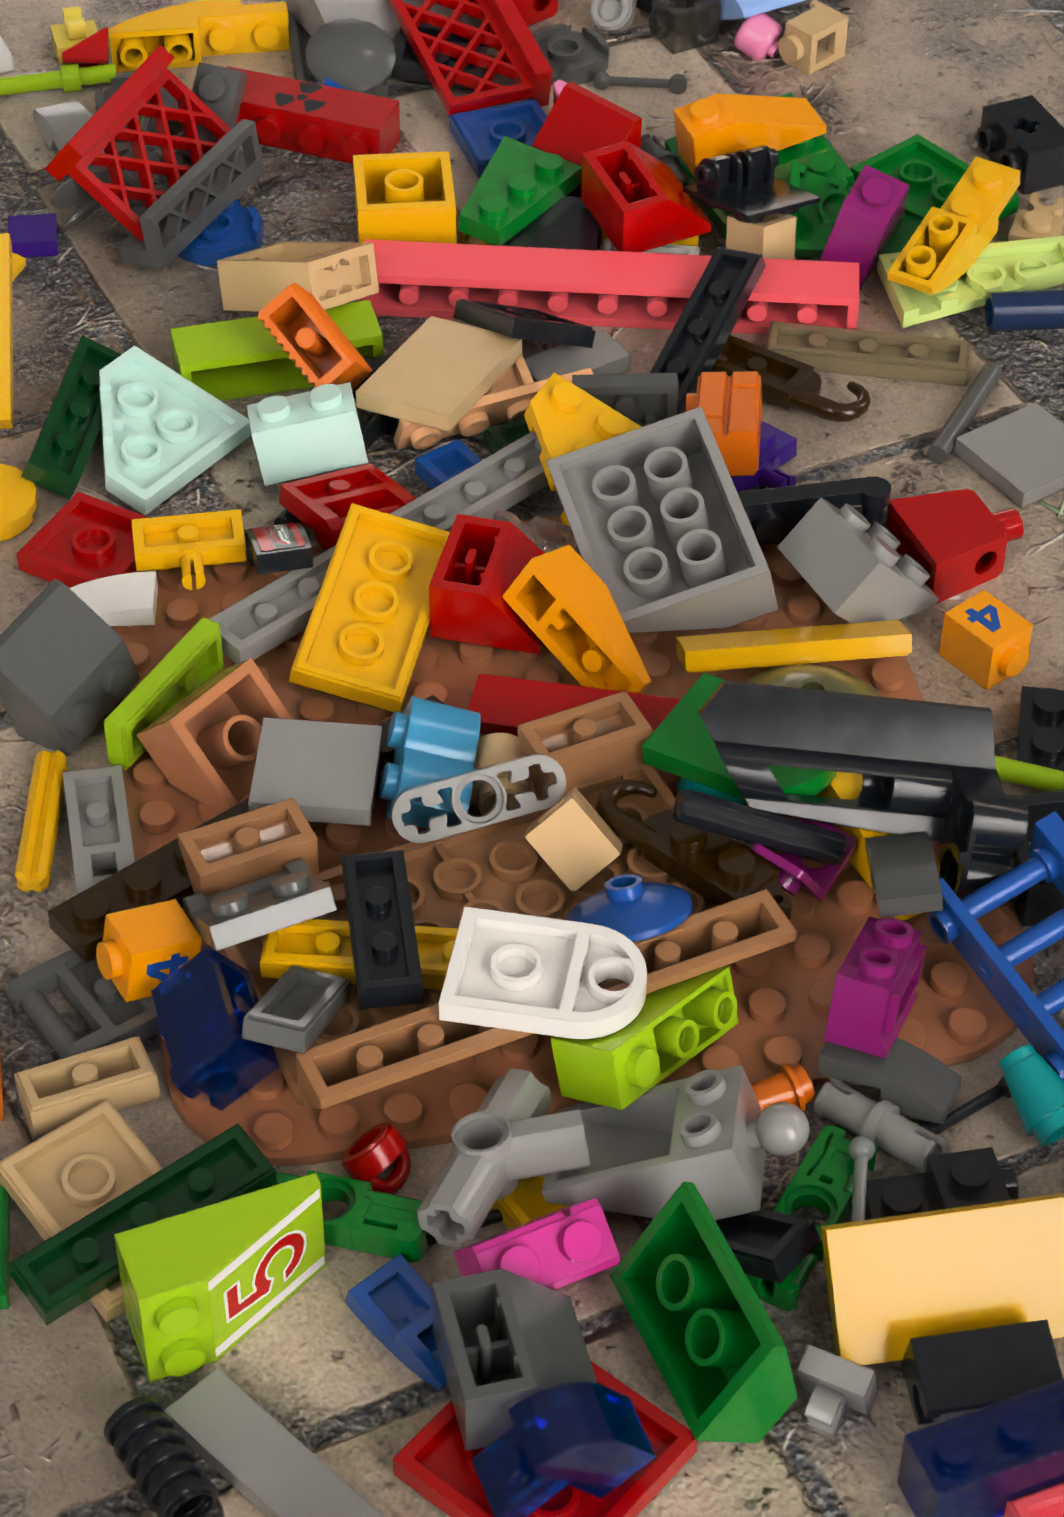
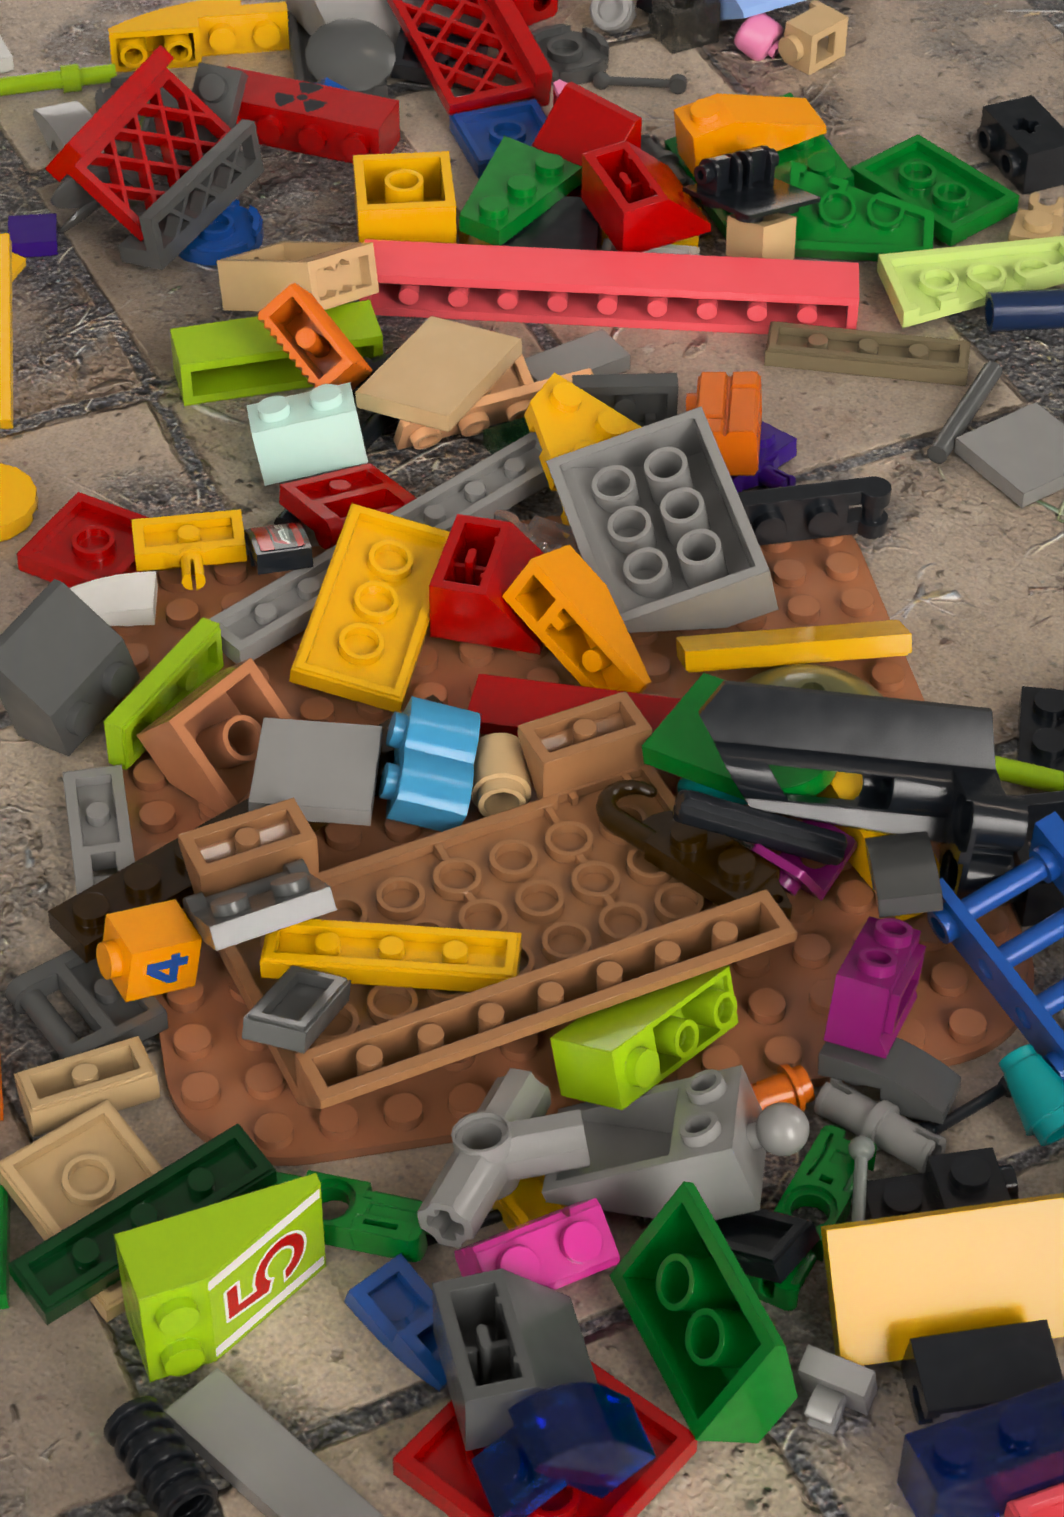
yellow axle [14,750,68,893] -> none
dark green plate [21,335,122,500] -> none
light yellow tile [50,6,98,64] -> none
red slope [62,27,109,67] -> none
light aqua plate [99,346,251,516] -> none
clear blue brick [151,946,279,1111] -> none
black tile [341,850,424,1010] -> none
red tile [341,1122,411,1194] -> none
light grey beam [390,754,566,843] -> none
blue plate [415,439,482,490] -> none
white tile [439,906,647,1039] -> none
black tile [453,299,596,348] -> none
tan panel [525,787,623,891] -> none
blue dish [566,874,693,942] -> none
black tile [650,247,766,415] -> none
dark brown plate [711,335,871,422] -> none
light grey slope [777,498,940,623] -> none
magenta slope [820,164,909,290] -> none
yellow slope [887,156,1020,295] -> none
red torso [887,489,1024,604] -> none
light orange brick [939,590,1033,690] -> none

